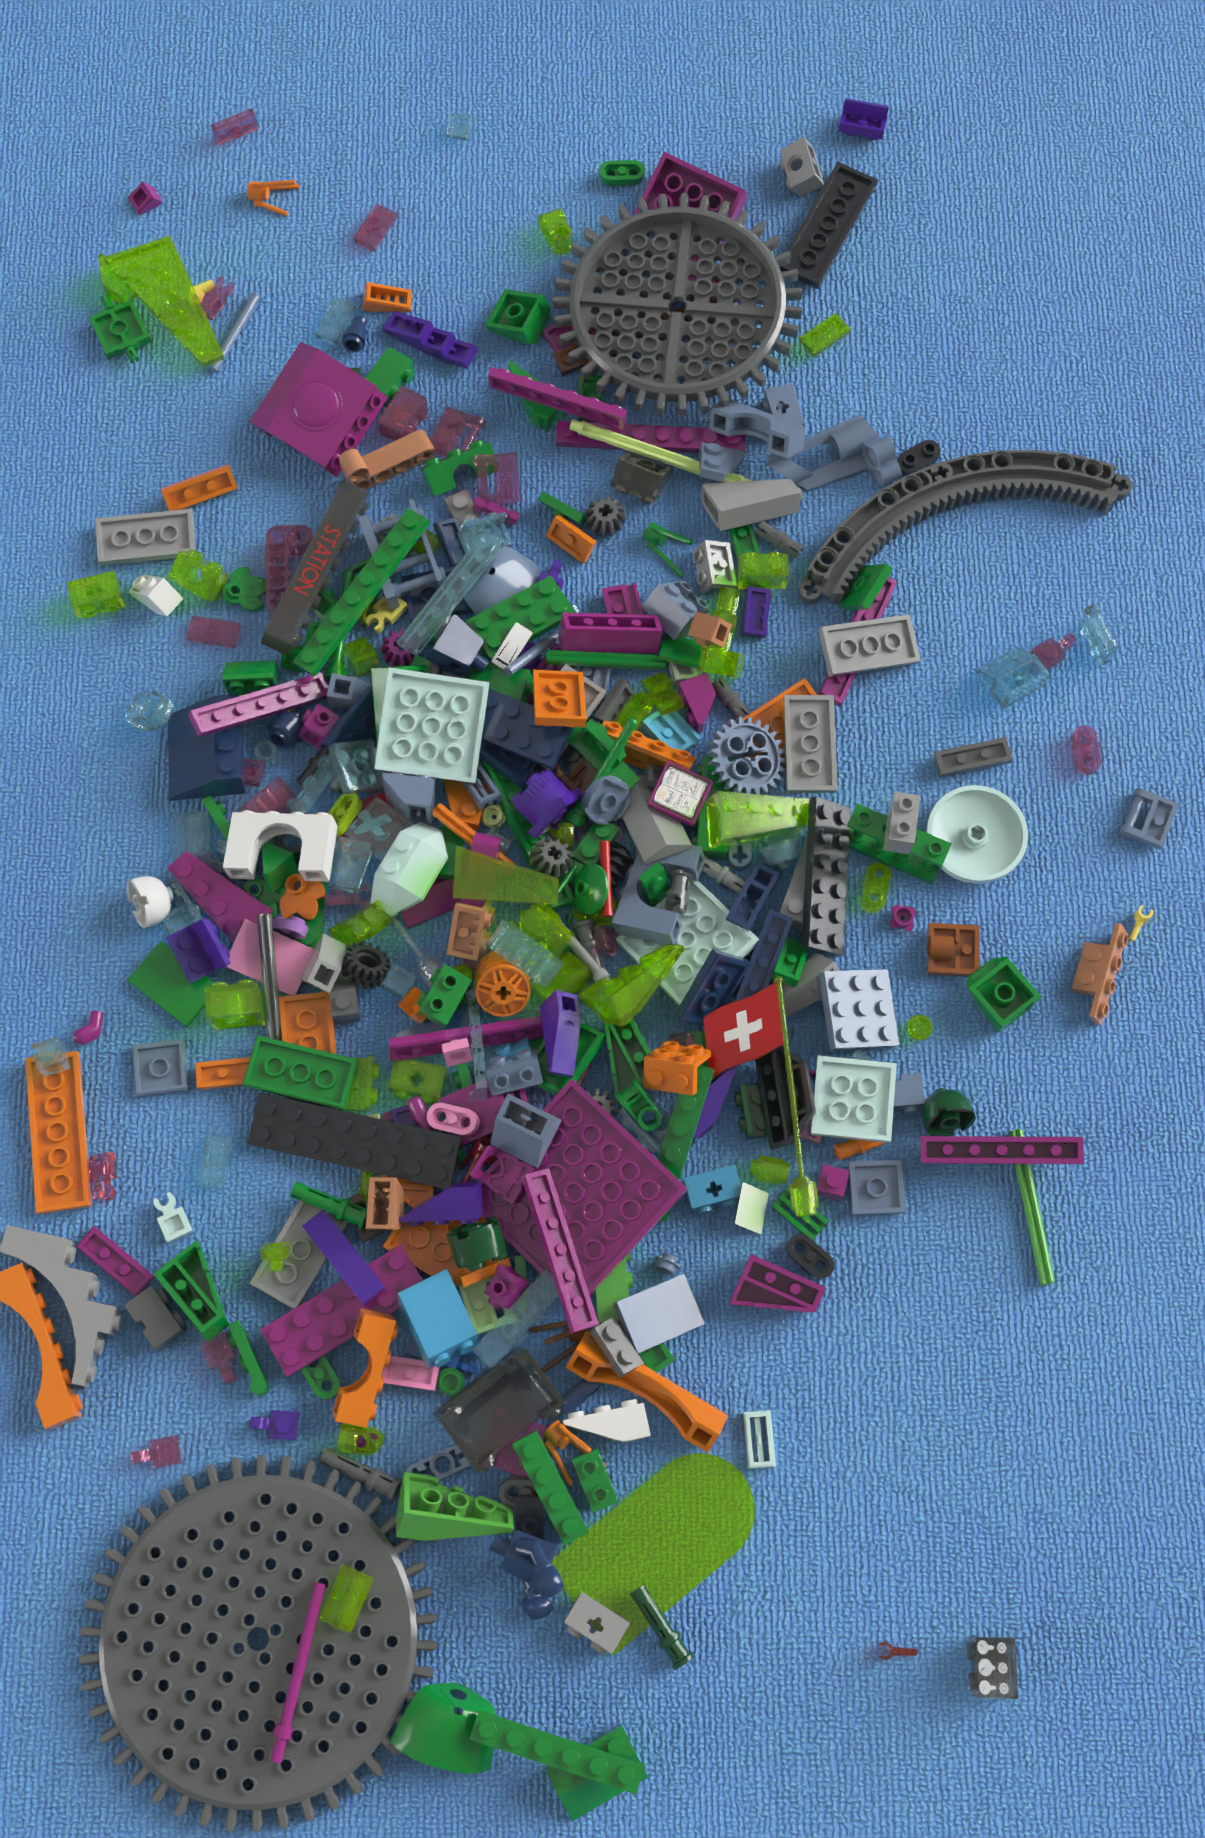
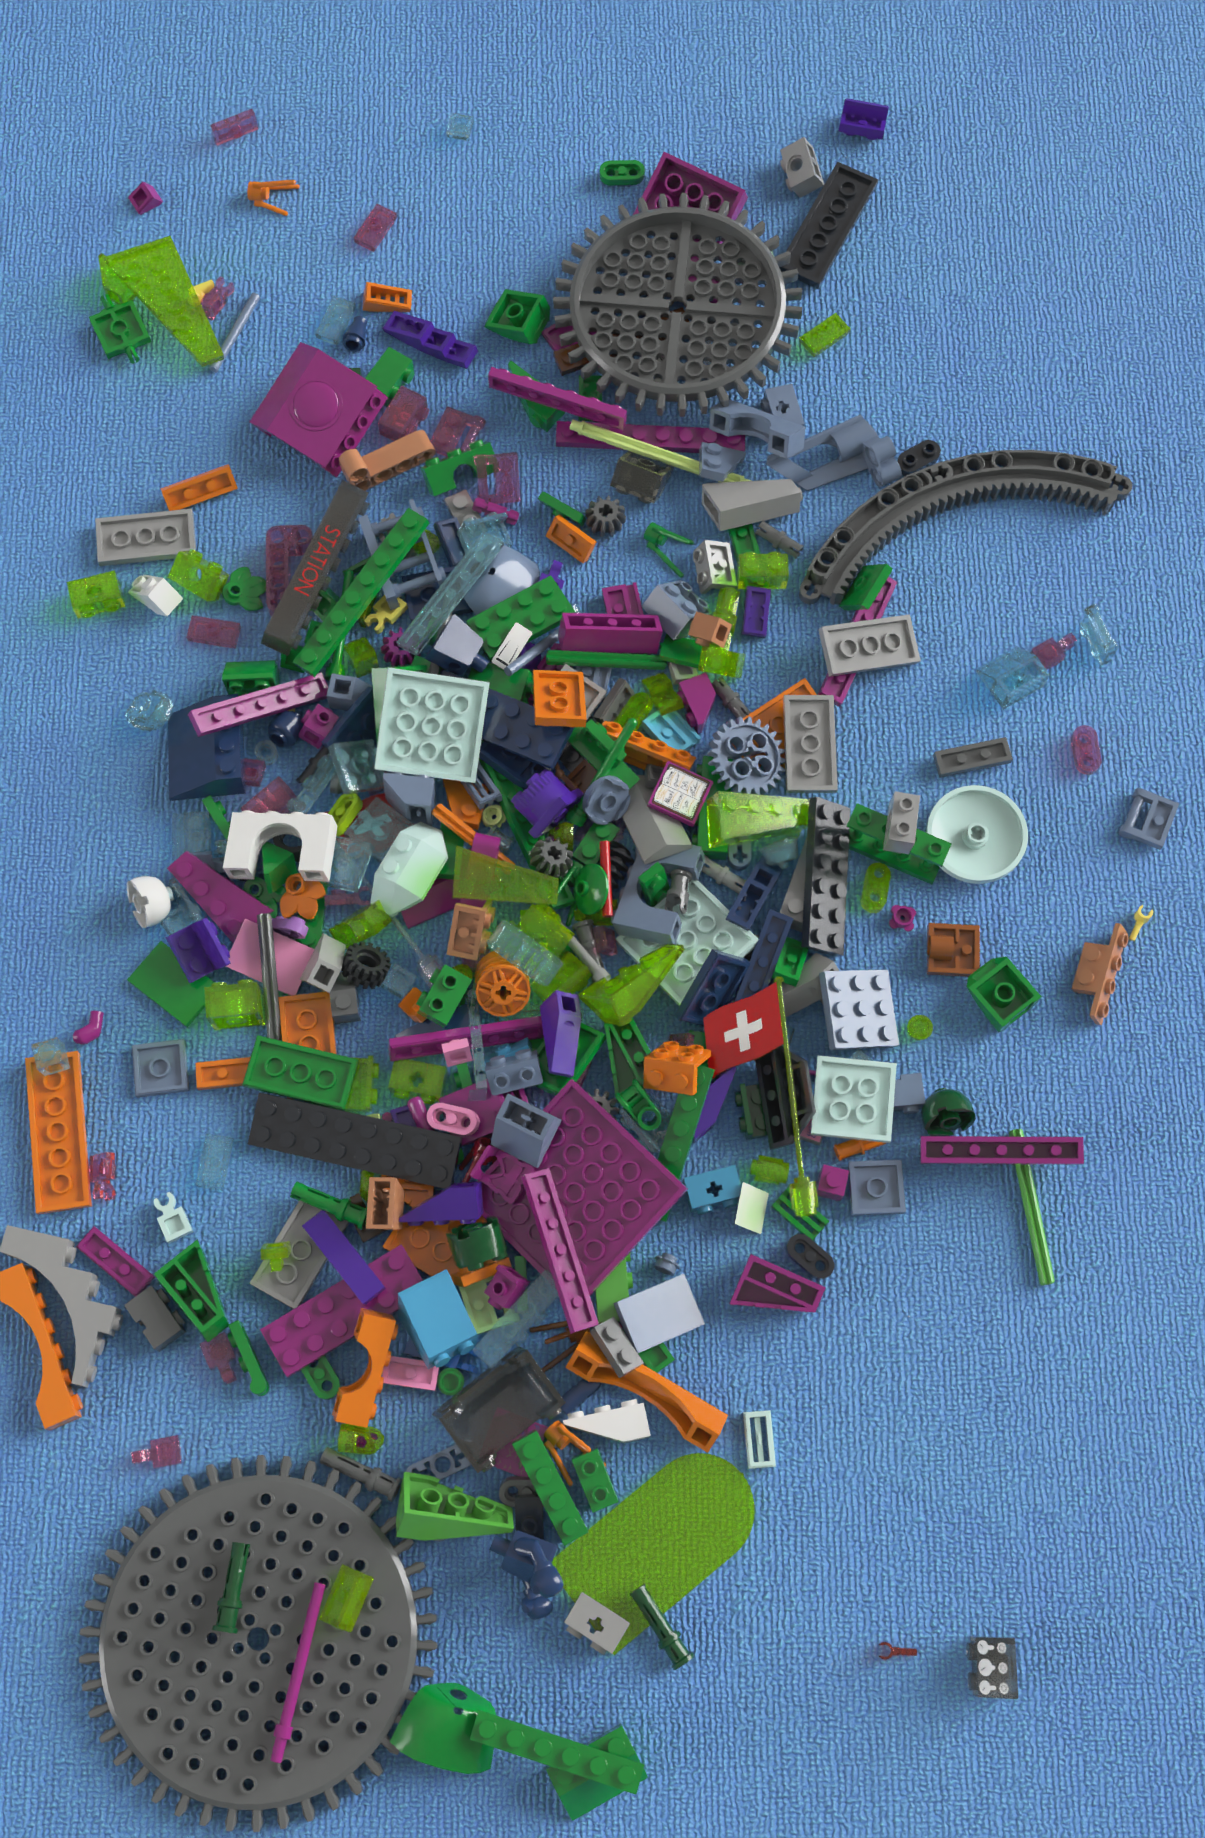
dark purple plate [250,1410,300,1440] -> none
clear neon green piece [538,208,572,255] -> none
none -> dark green pin [212,1542,250,1634]

